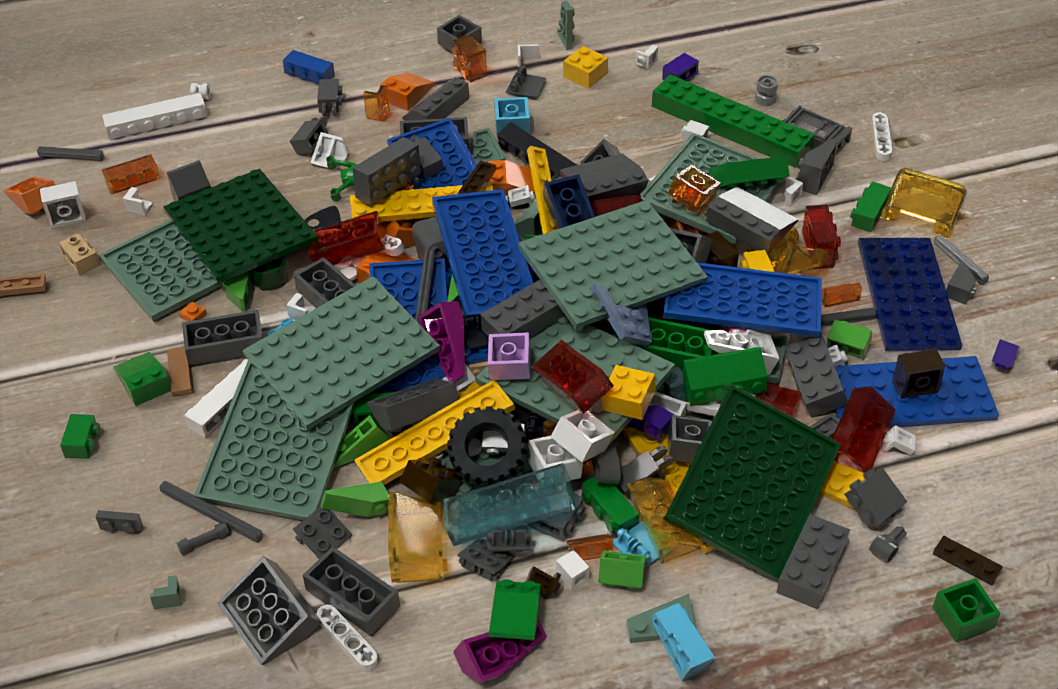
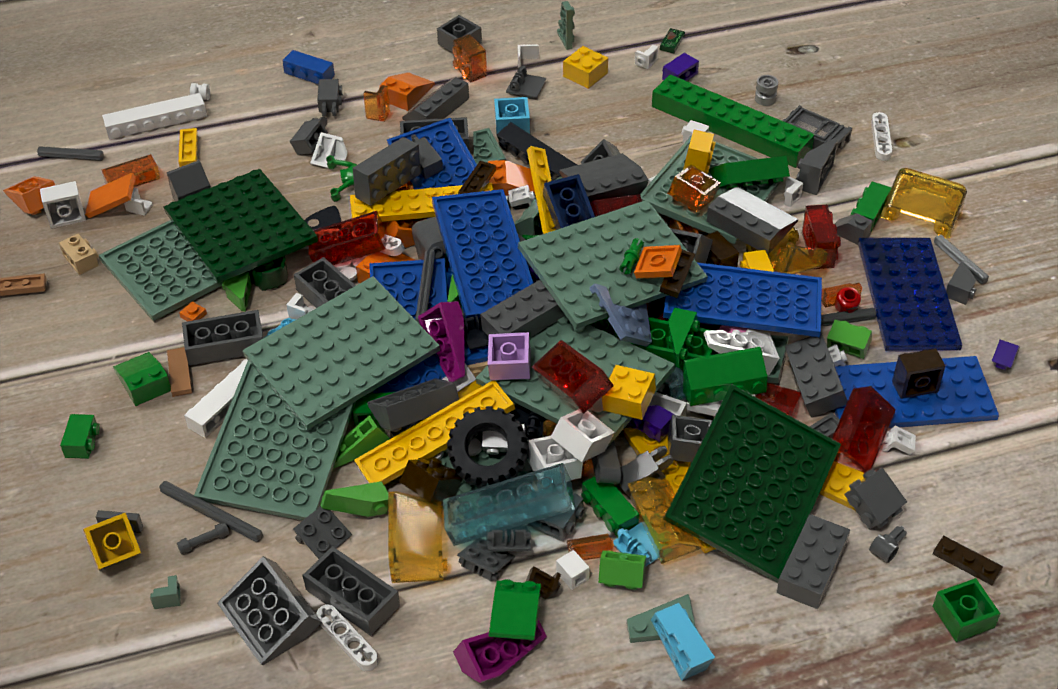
none -> yellow brick [83,512,141,570]
none -> orange tile [85,172,136,218]
none -> yellow plate [178,128,198,167]
none -> green pin [619,238,644,274]
none -> orange plate [634,245,682,278]
none -> dark green tile [659,28,685,54]
none -> dark brown plate [659,249,695,298]
none -> green slope [668,308,700,368]
none -> yellow brick [681,129,716,182]
none -> dark grey slope [829,214,873,246]
none -> red head [834,287,861,313]

